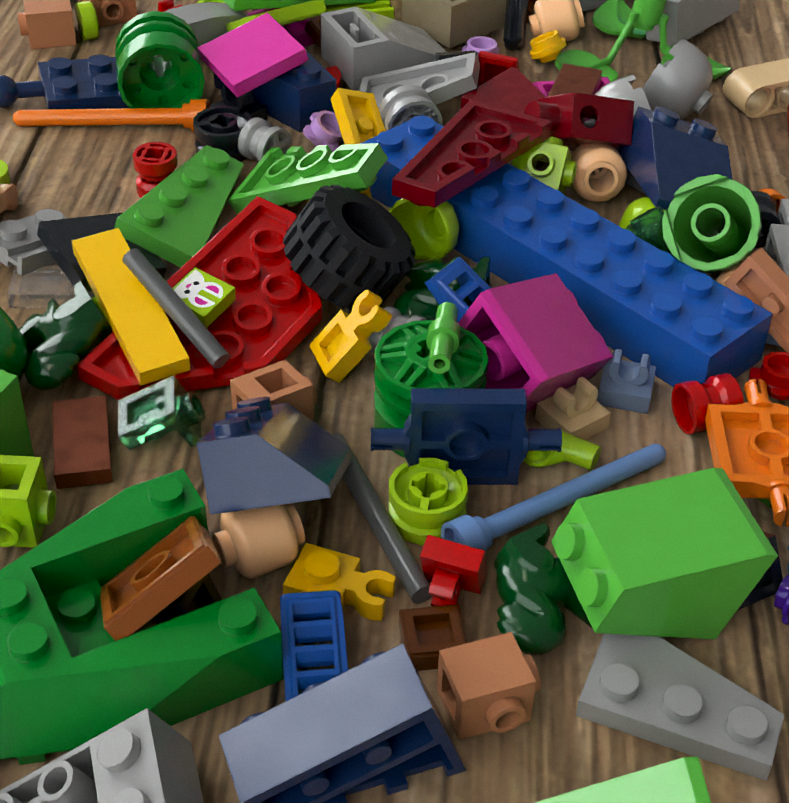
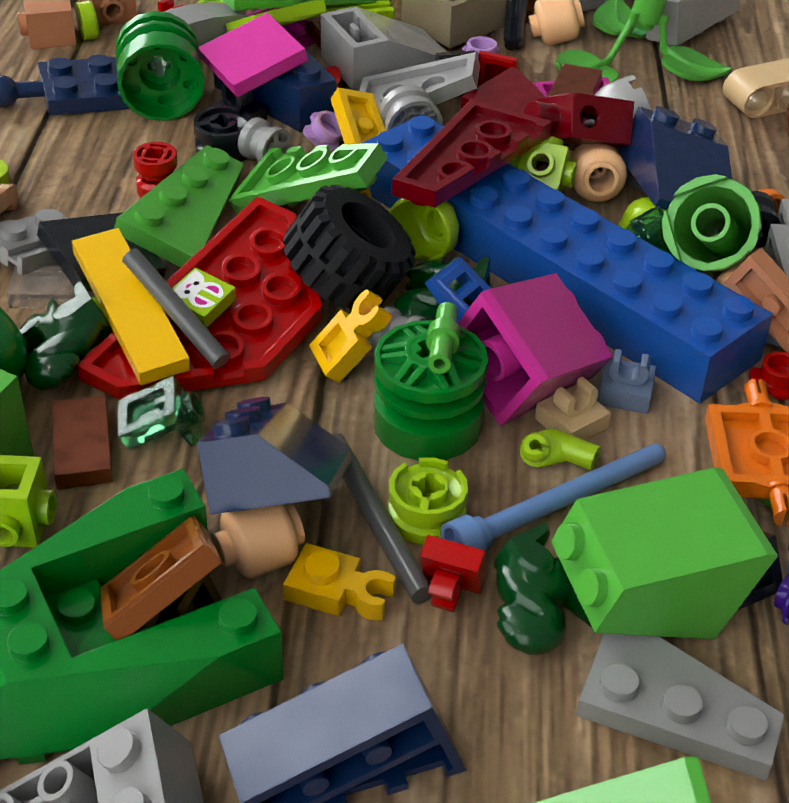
orange piece [13,99,210,133] -> none
nougat brick [230,360,317,420] -> none
blue slope [279,590,348,701] -> none
dark blue plate [371,388,562,485] -> none
reddish brown tile [399,604,467,671] -> none
nougat brick [437,632,541,740] -> none
yellow plate [529,30,567,63] -> none
light grey cylinder [643,39,714,120] -> none
red wheel [671,373,744,435] -> none

